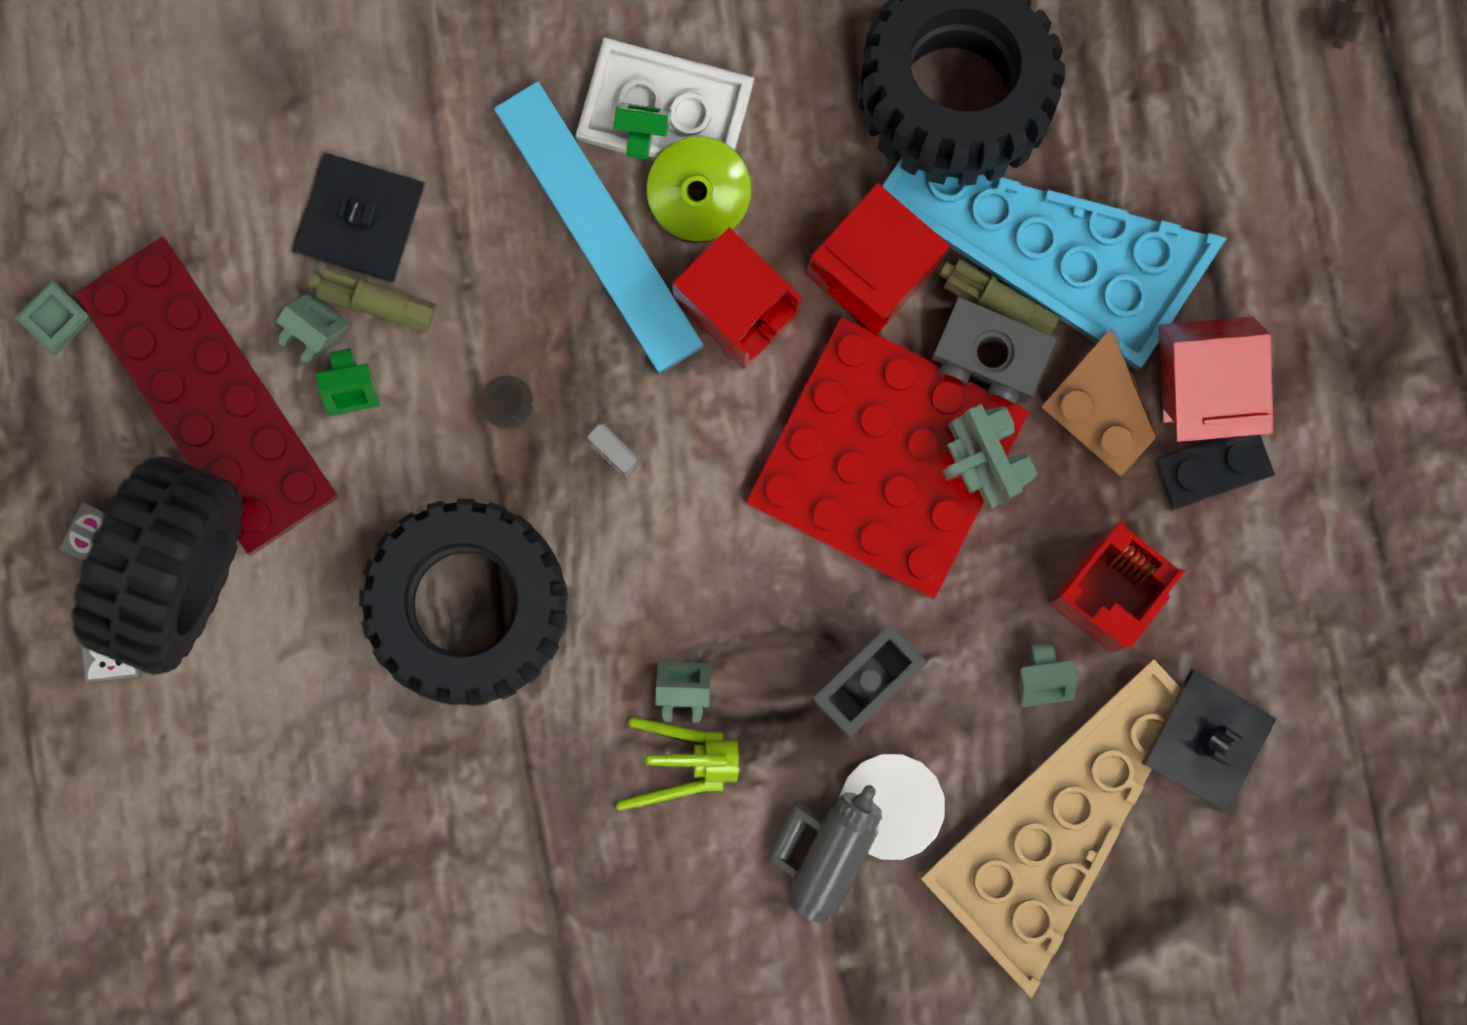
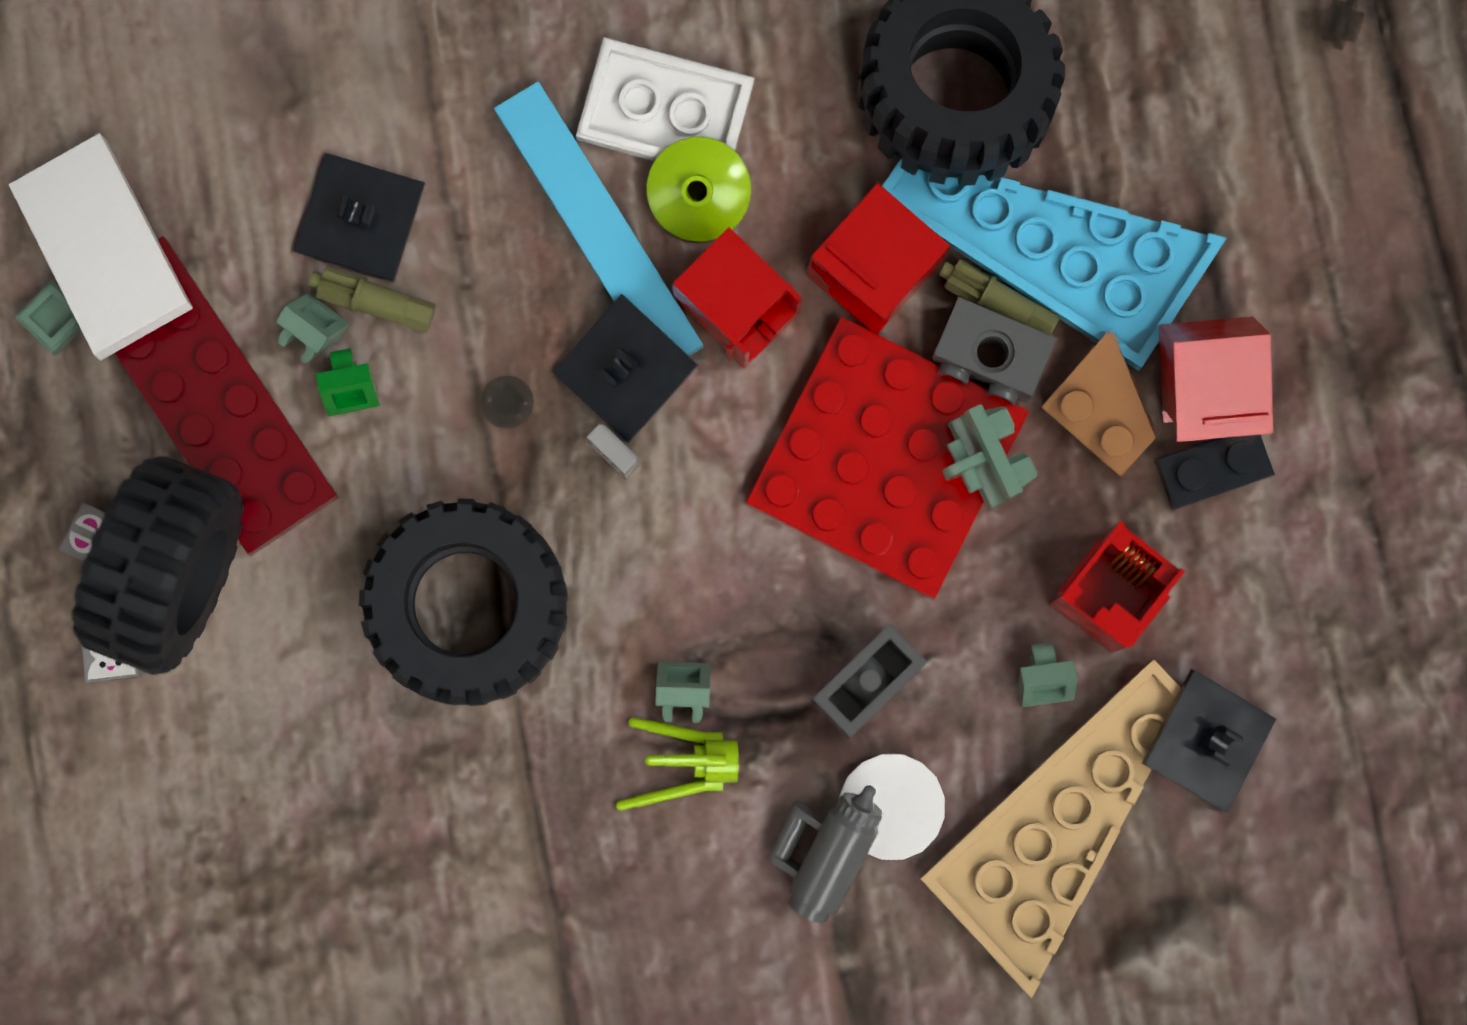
green tile [613,102,672,159] -> none
none -> white tile [8,133,193,361]
none -> black piece [553,294,699,443]

